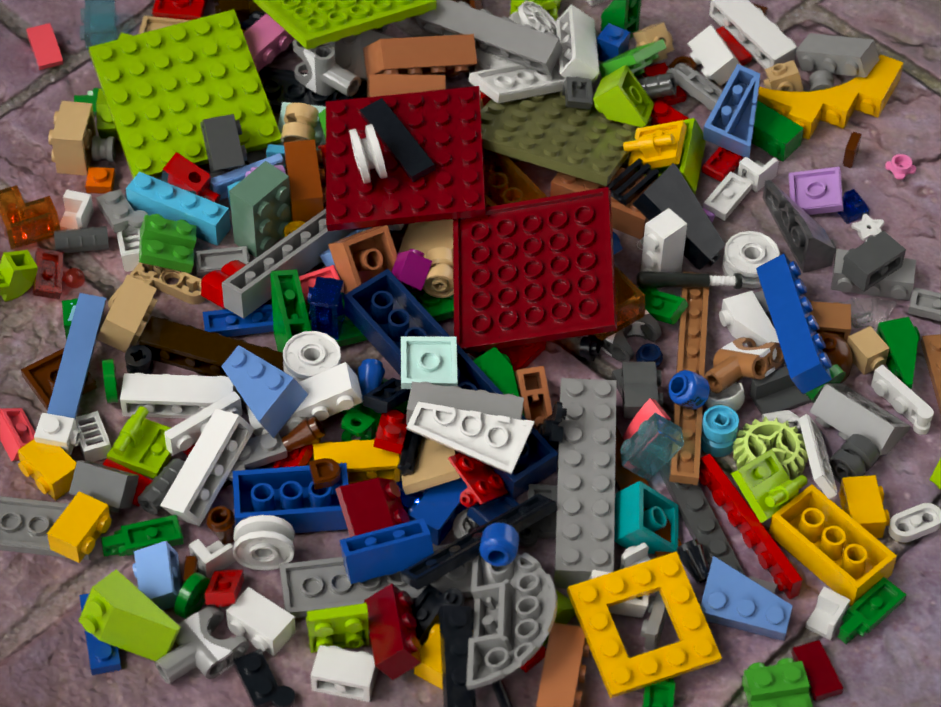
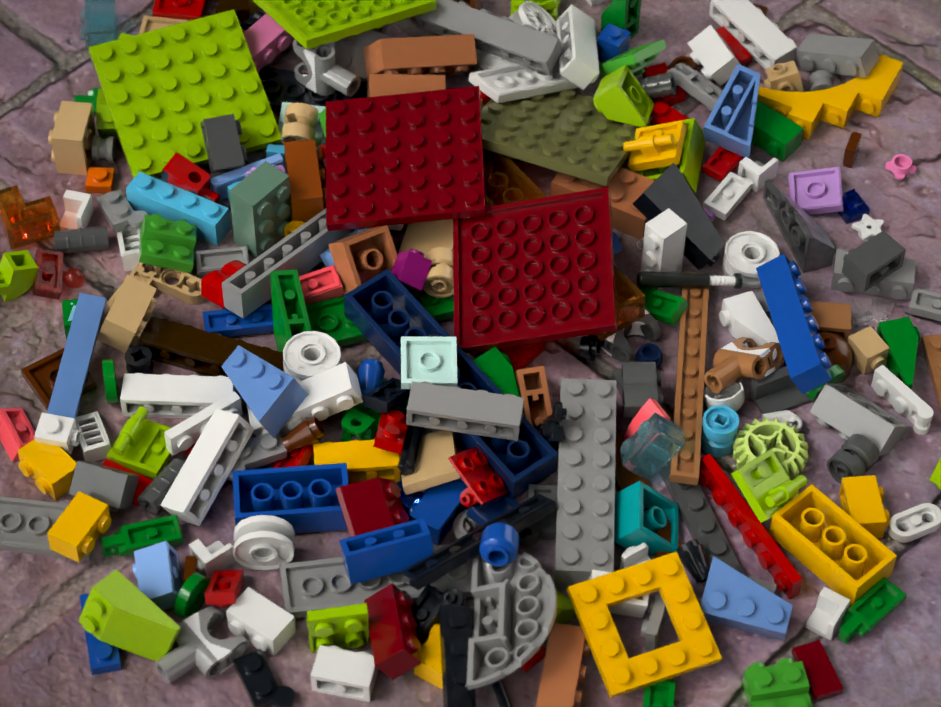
coral slope [26,23,63,70] -> none
reddish brown cone [206,506,235,545] -> none
clear blue brick [307,277,345,340] -> none
reddish brown tile [309,458,340,490] -> none
white wheel [349,124,387,184] -> none
black tile [360,98,436,182] -> none
white wing [406,402,535,475] -> none
dark grey bracket [562,77,593,109] -> none
black tile [606,158,659,206] -> none
tan brick [633,22,674,63] -> none
blue head [669,370,710,410] -> none
white tile [798,414,837,499] -> none

